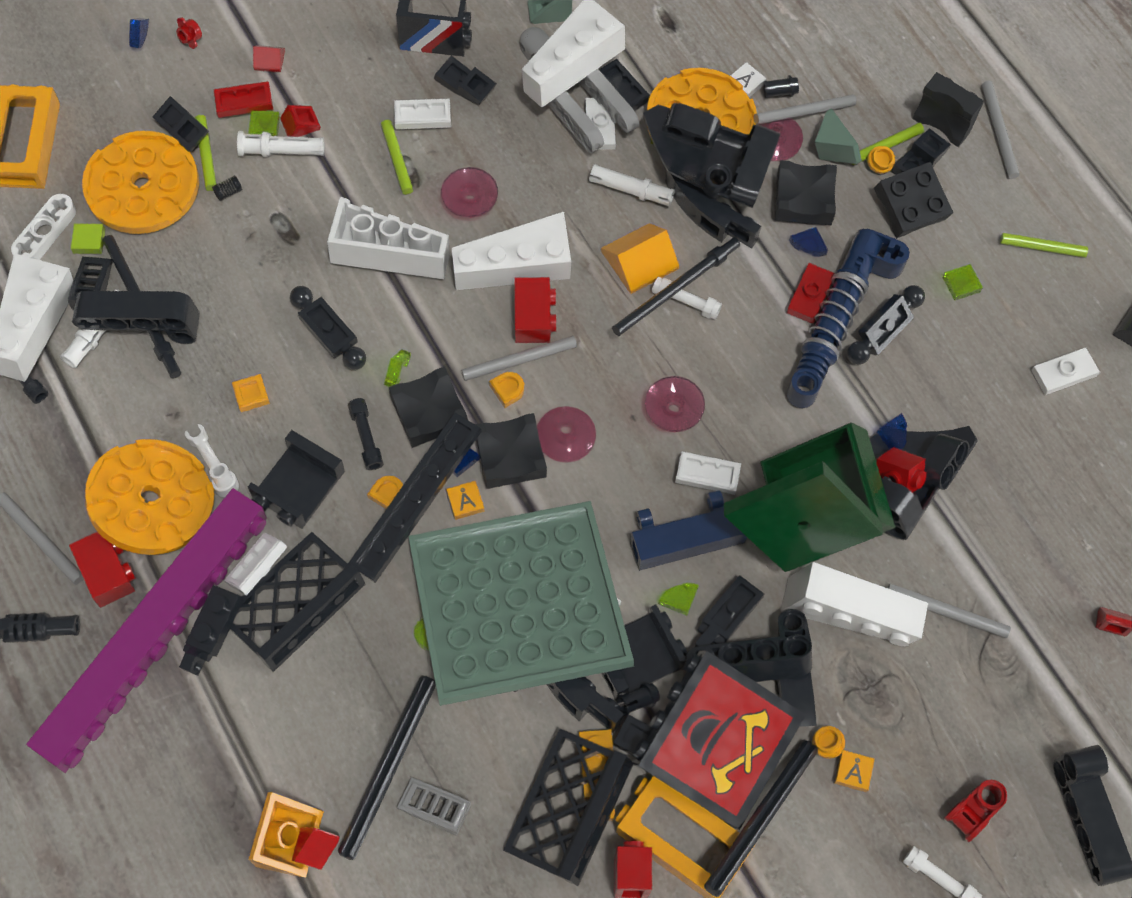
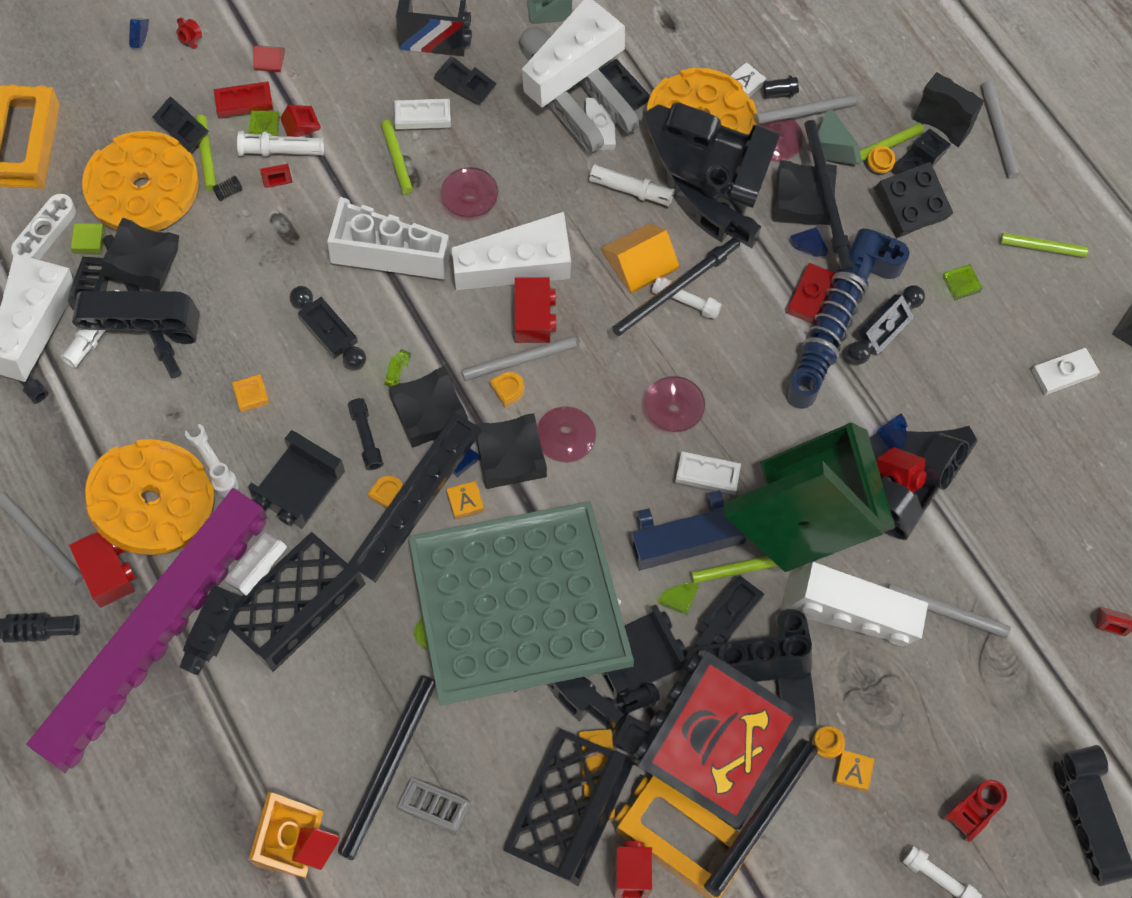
none -> black brick [102,217,179,291]
none -> red slope [260,163,292,188]
none -> lime bar [691,556,778,584]
none -> black bar [804,120,853,272]

